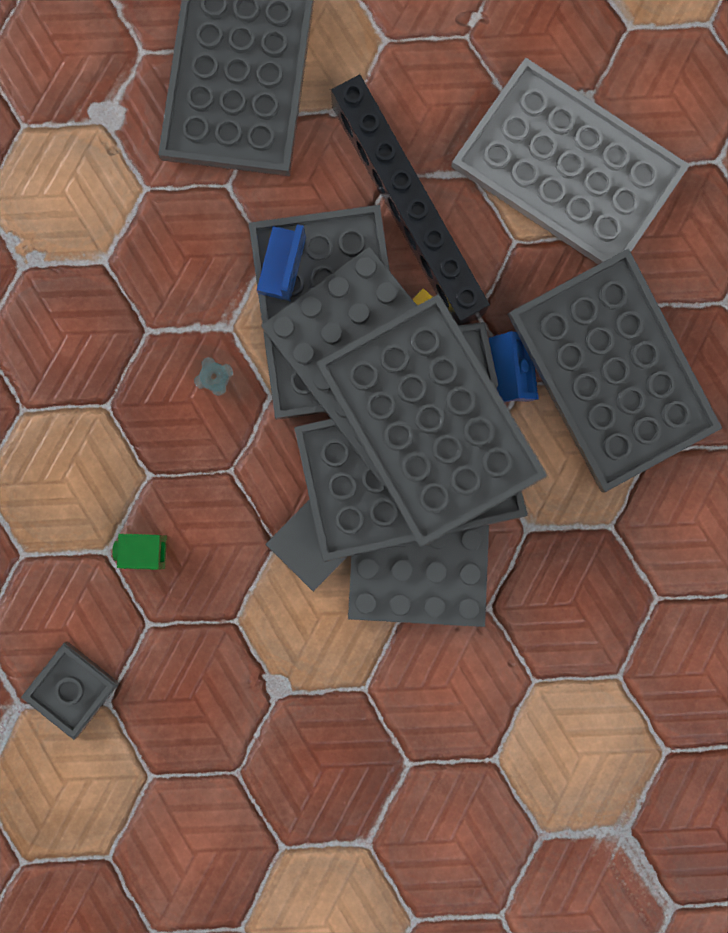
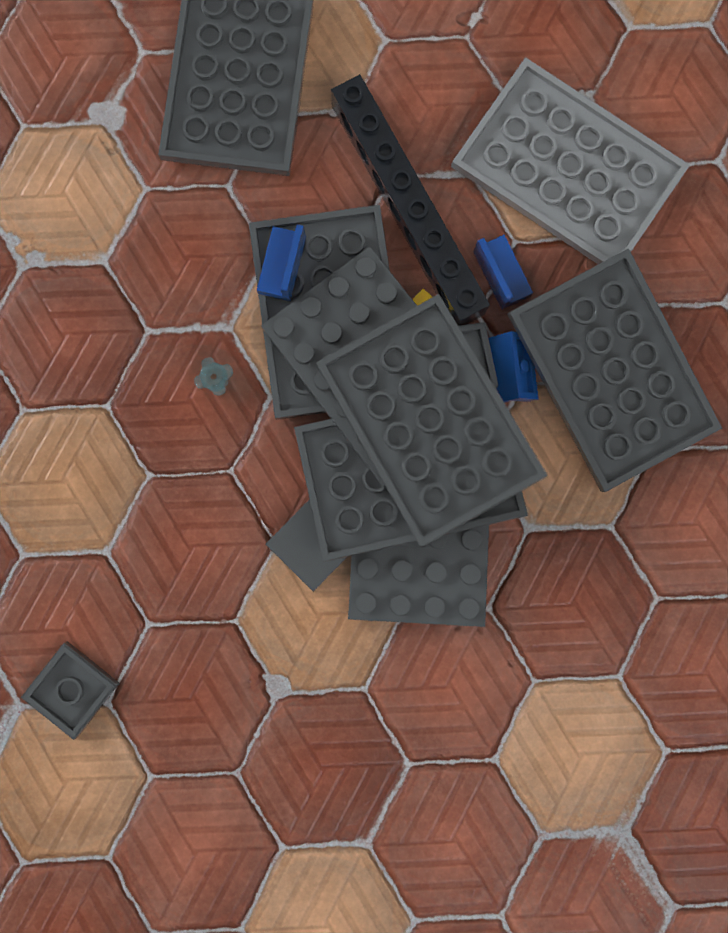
green brick [112,534,167,570] -> none
none -> blue panel [473,235,533,310]

